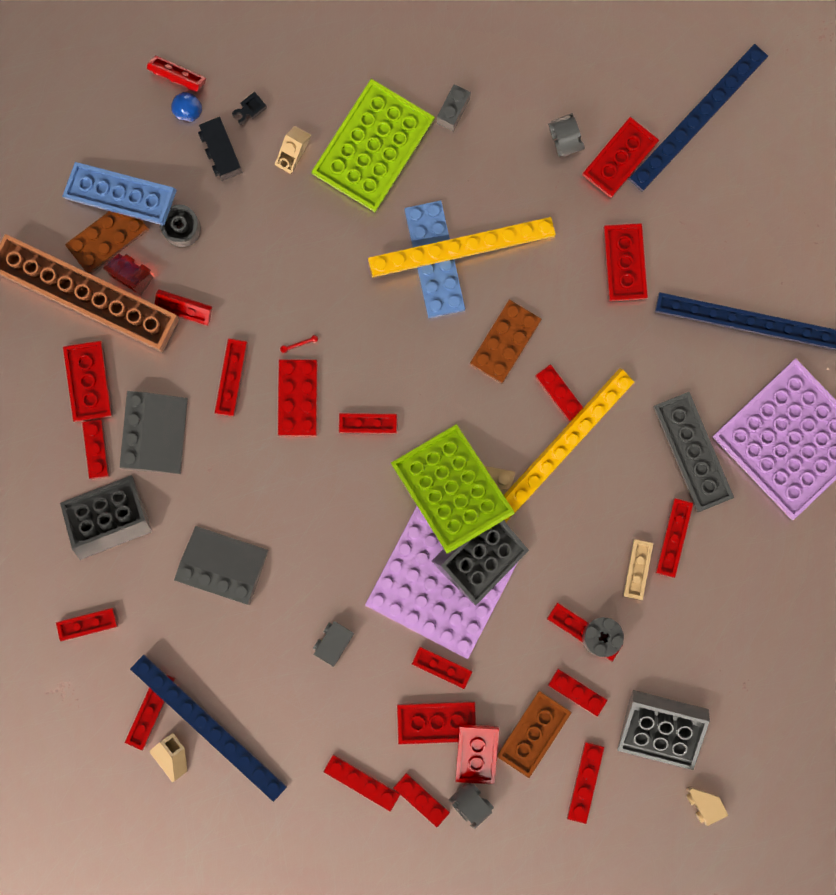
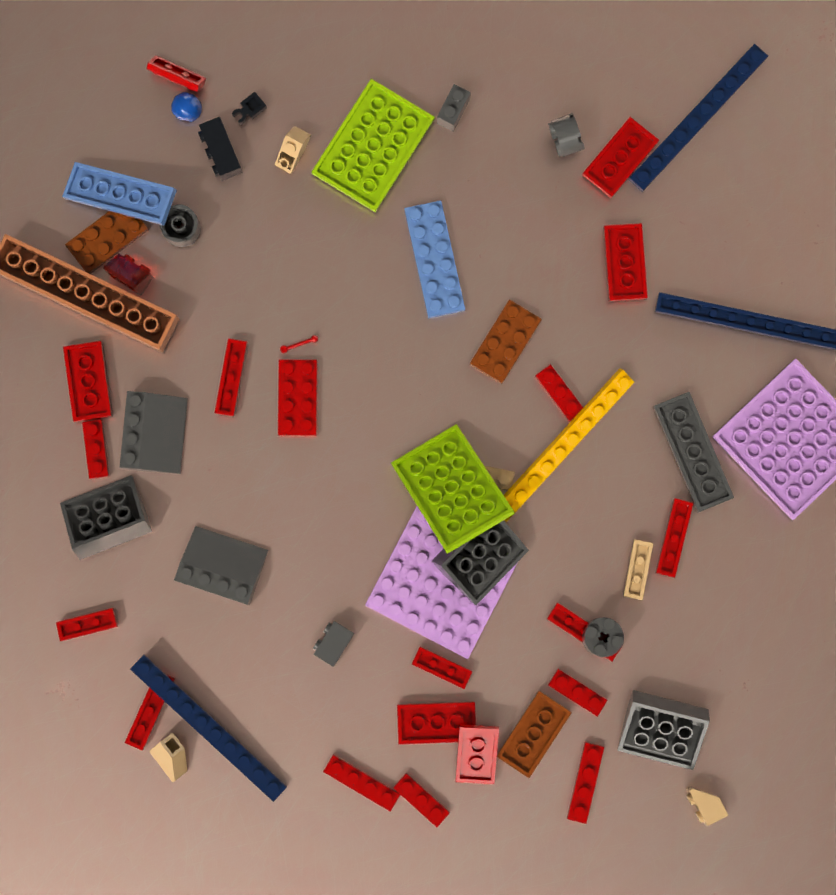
red plate [154,289,212,326] -> none
red plate [339,413,397,434] -> none
yellow plate [368,217,556,278] -> none
dark grey brick [448,783,494,829] -> none

